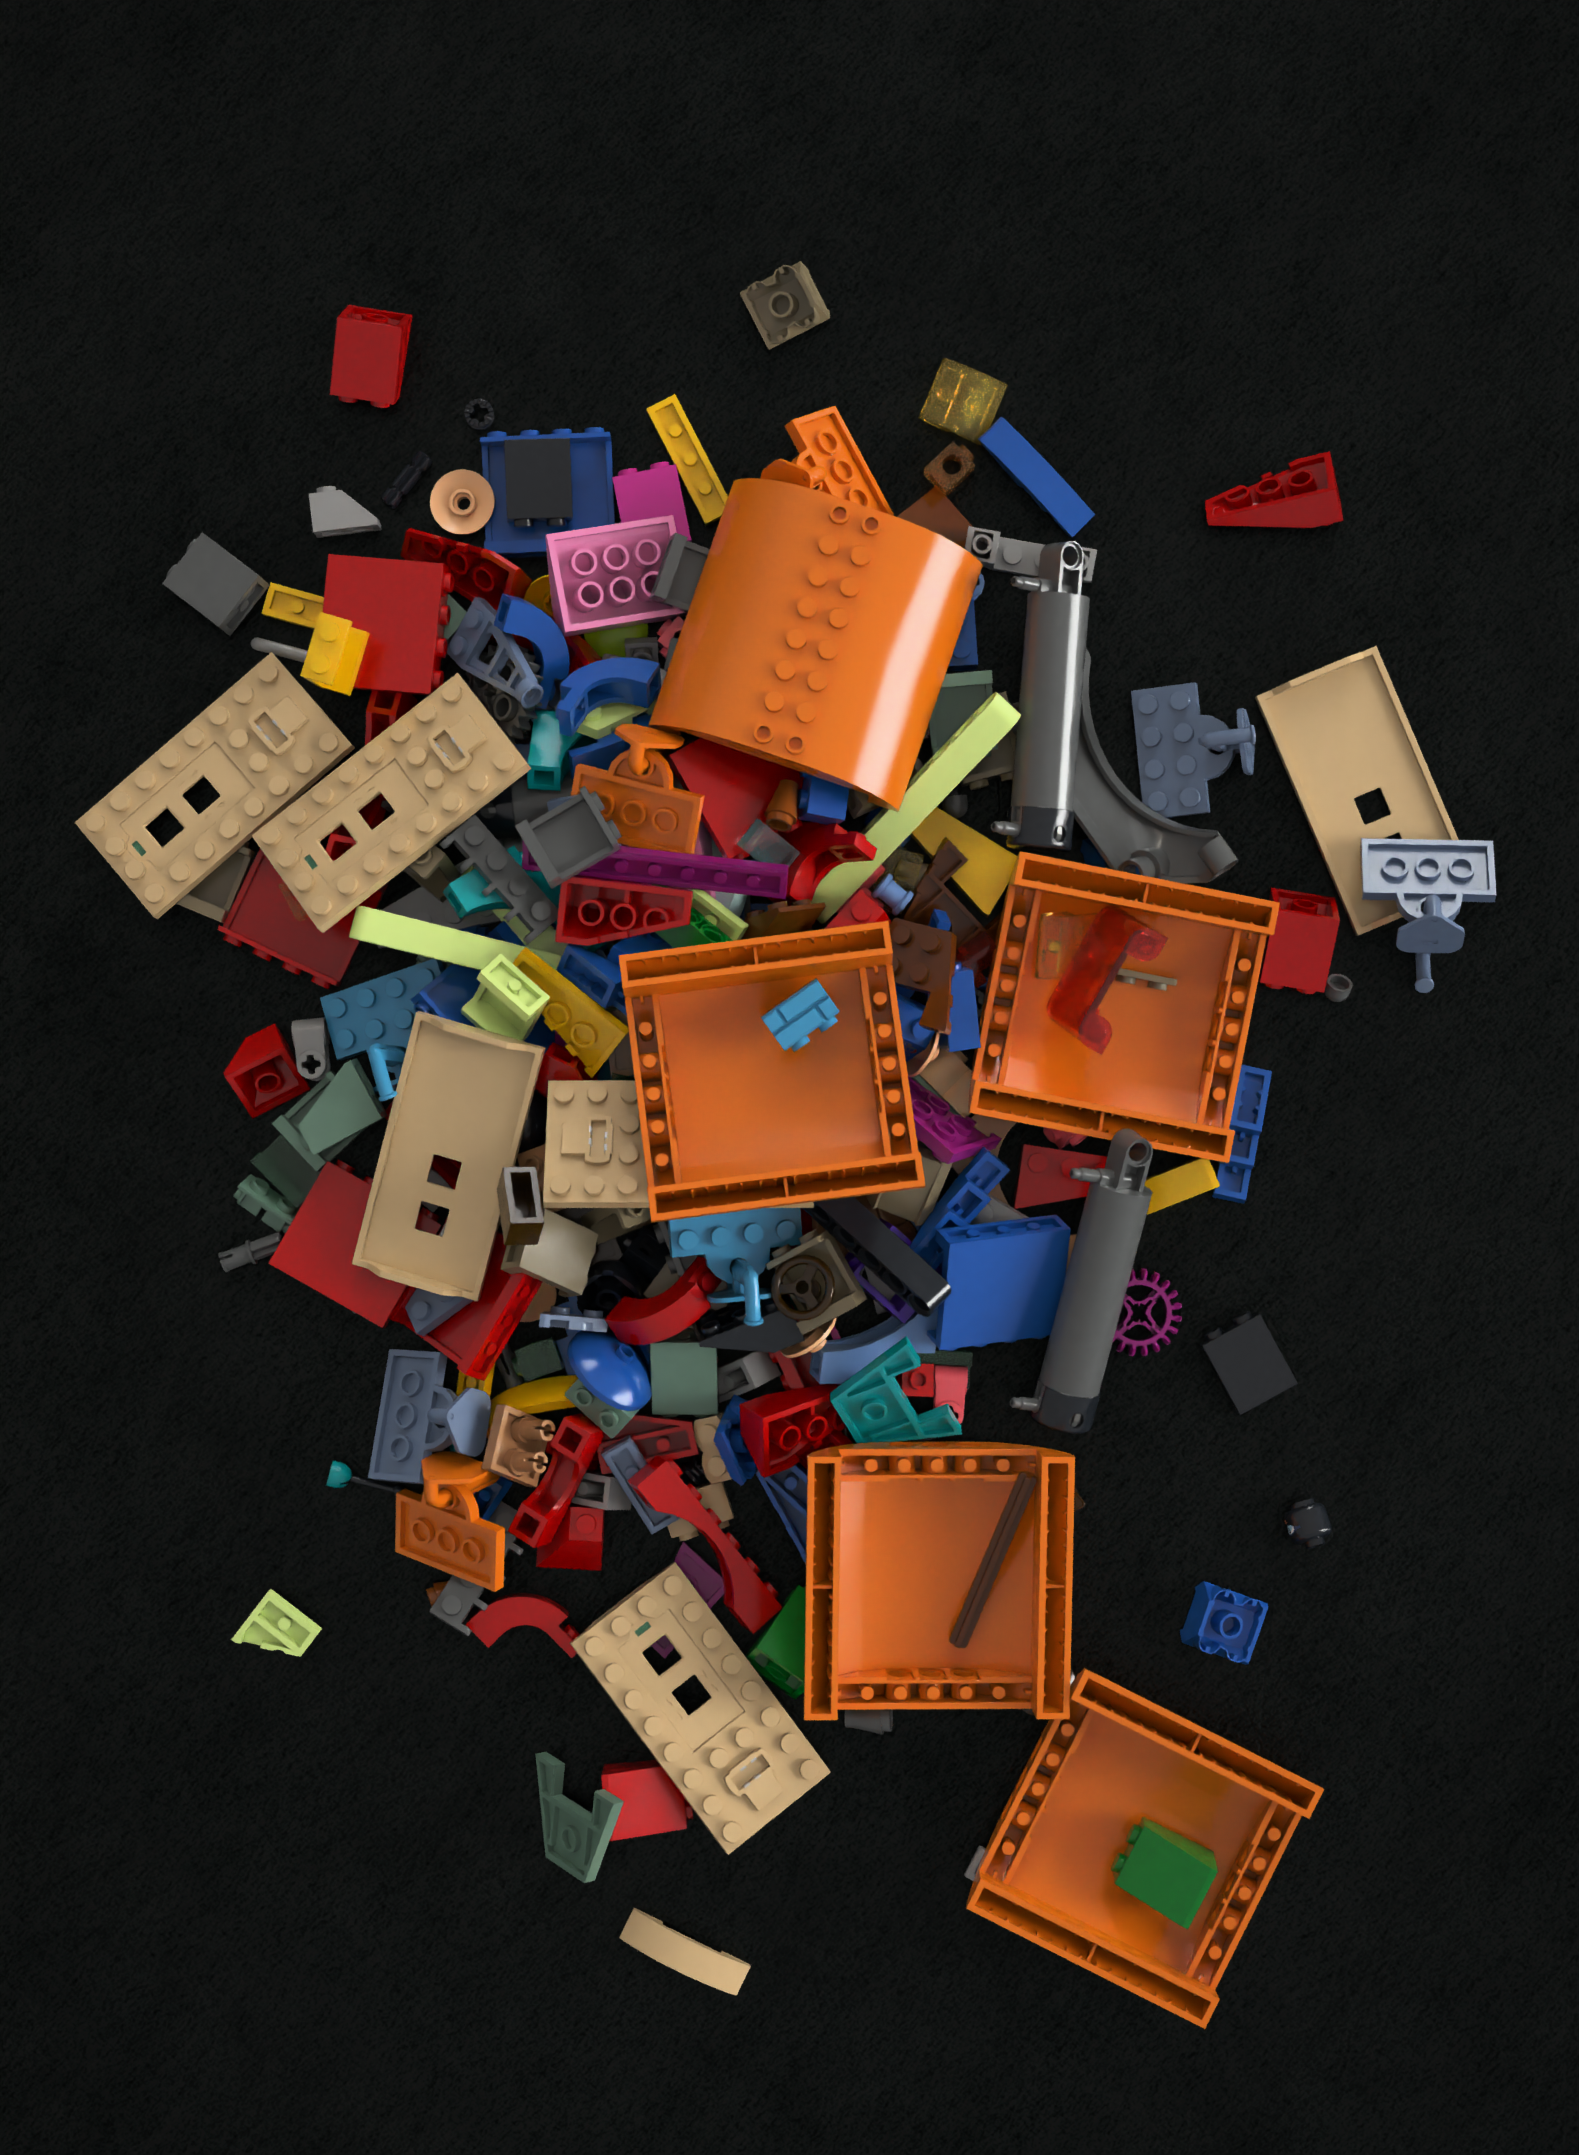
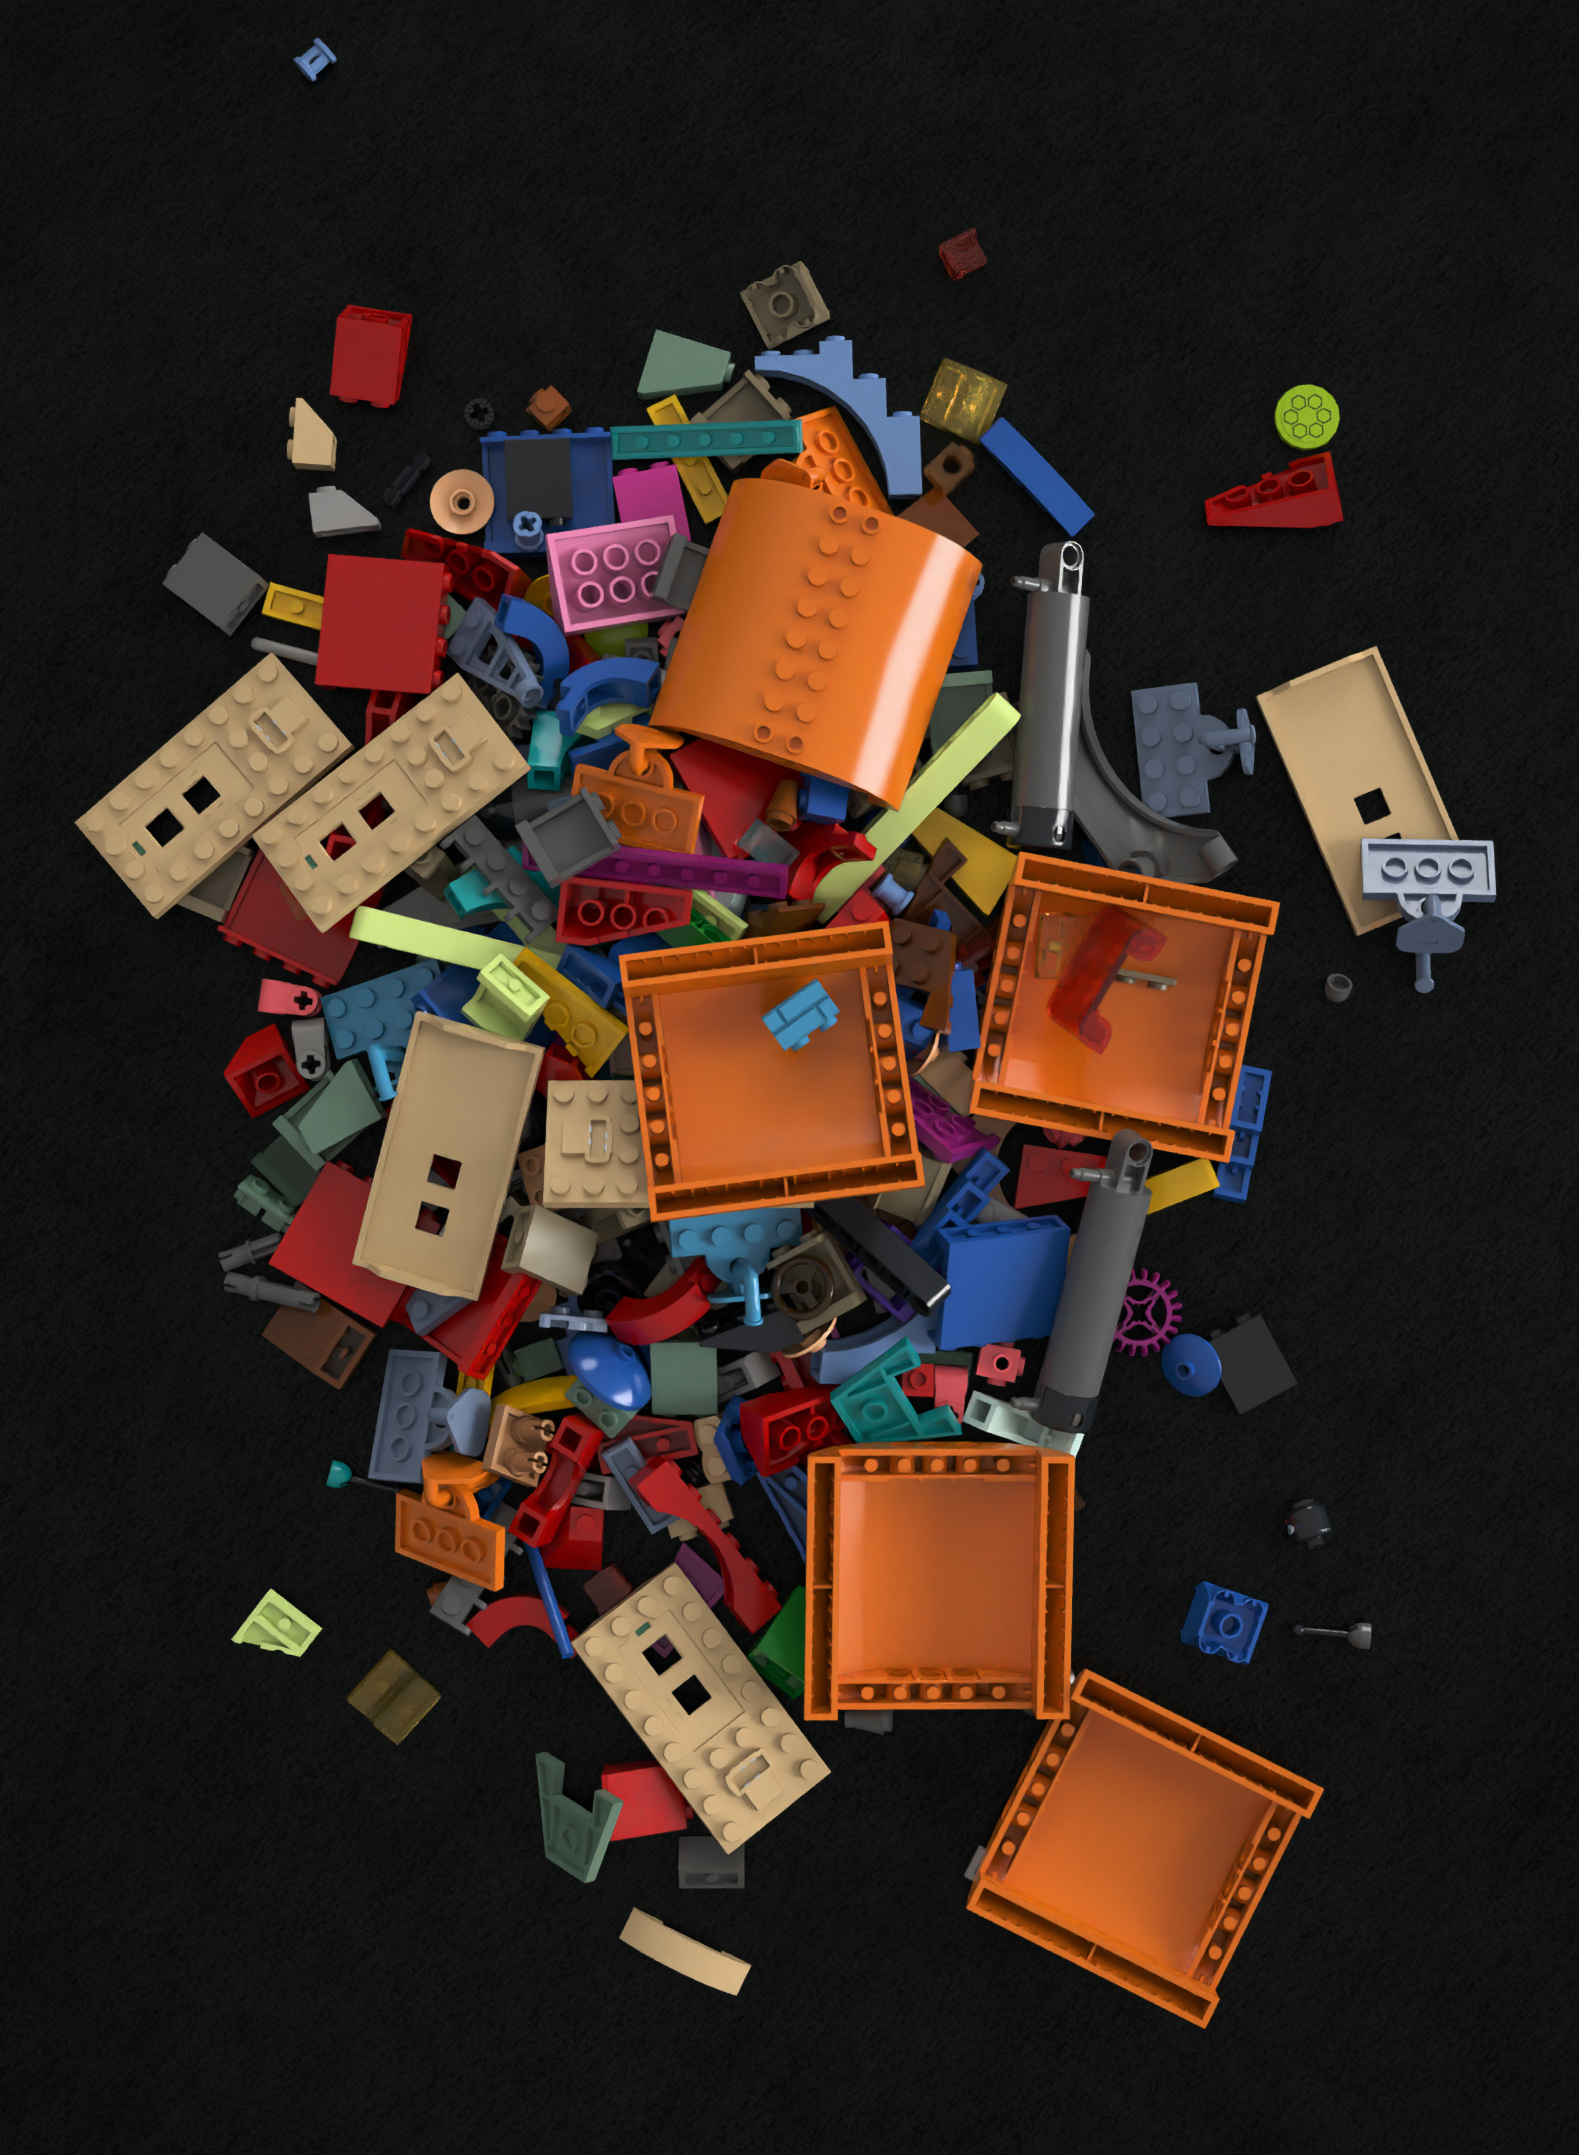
yellow panel [300,612,370,696] -> none
dark brown brick [497,1167,545,1245] -> none
reddish brown axle [949,1471,1037,1648] -> none
light grey slope [964,526,1097,583] -> none
green slope [1111,1817,1218,1929] -> none
red slope [1259,888,1340,994] -> none
none -> dark grey pin [224,1271,321,1313]
none -> coral piece [258,979,322,1017]
none -> reddish brown slope [262,1280,379,1390]
none -> tan slope [287,398,337,471]
none -> medium blue bush [293,38,337,82]
none -> clear yellow slope [347,1649,442,1745]
none -> medium blue bush [513,511,544,552]
none -> blue bar [523,1541,574,1659]
none -> dark orange brick [526,385,572,434]
none -> clear red panel [583,1561,633,1615]
none -> teal tile [610,419,803,460]
none -> sand green slope [637,330,735,400]
none -> dark grey panel [678,1836,745,1888]
none -> dark tan panel [690,369,792,475]
none -> medium blue arch [755,336,922,501]
none -> clear red panel [939,228,987,281]
none -> light aqua arch [962,1391,1084,1457]
none -> coral brick [975,1342,1025,1387]
none -> blue dish [1161,1334,1222,1397]
none -> lime tile [1274,384,1340,451]
none -> hinge [1291,1622,1371,1650]

